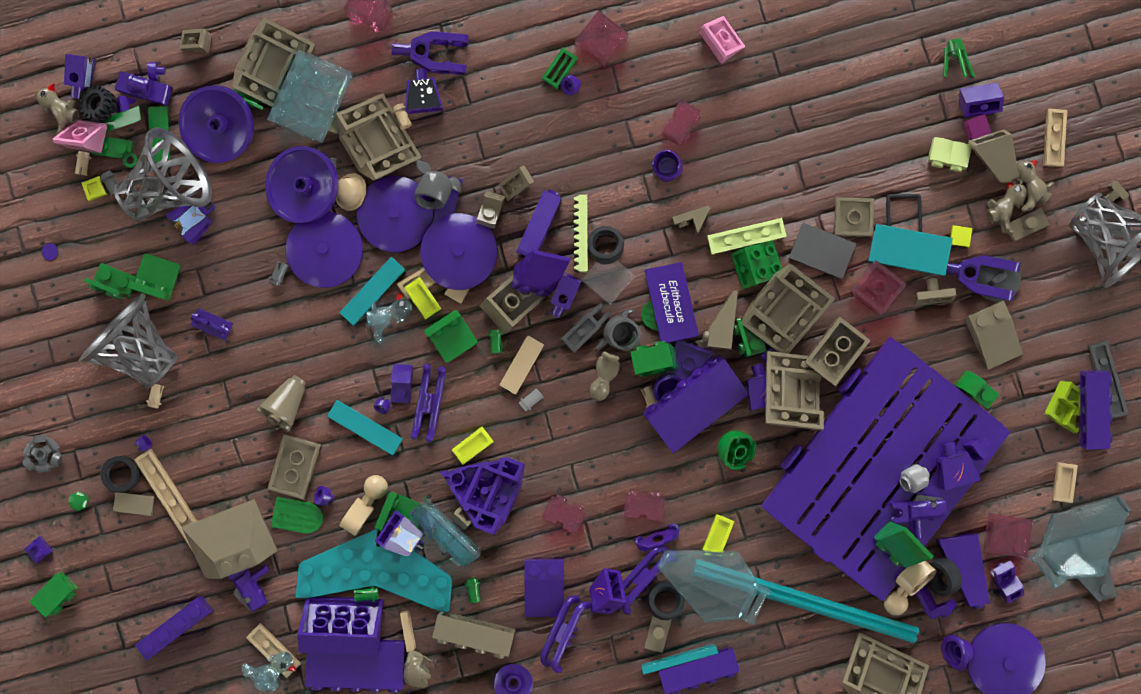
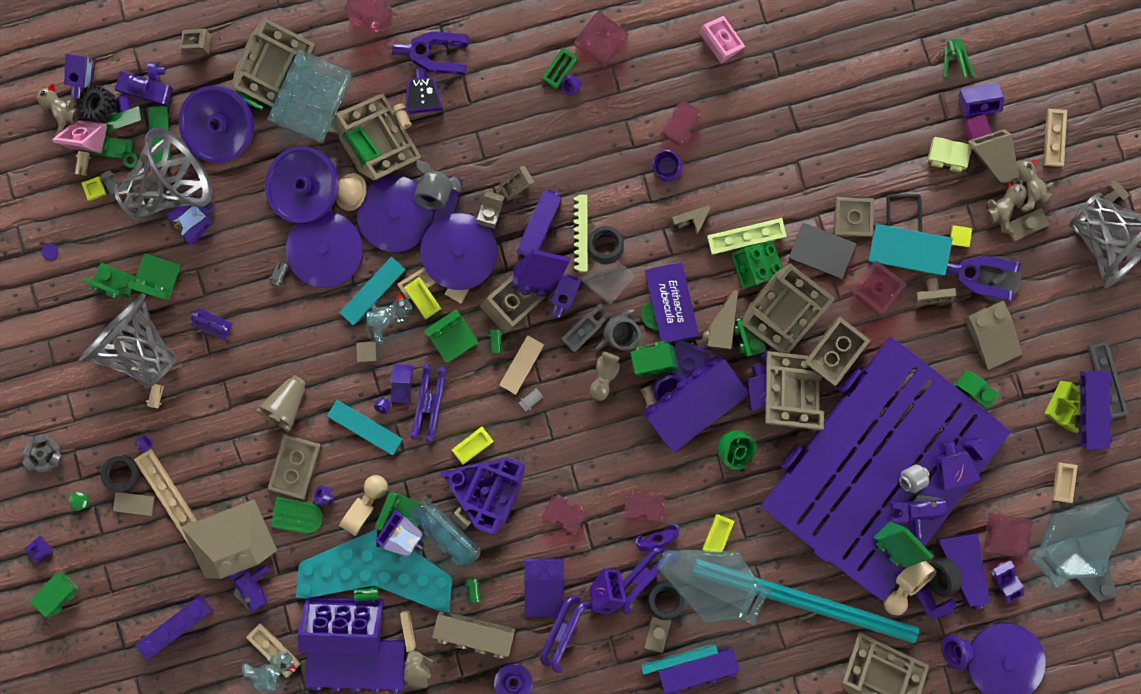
none -> green tile [344,126,382,164]
none -> dark tan tile [356,342,377,362]

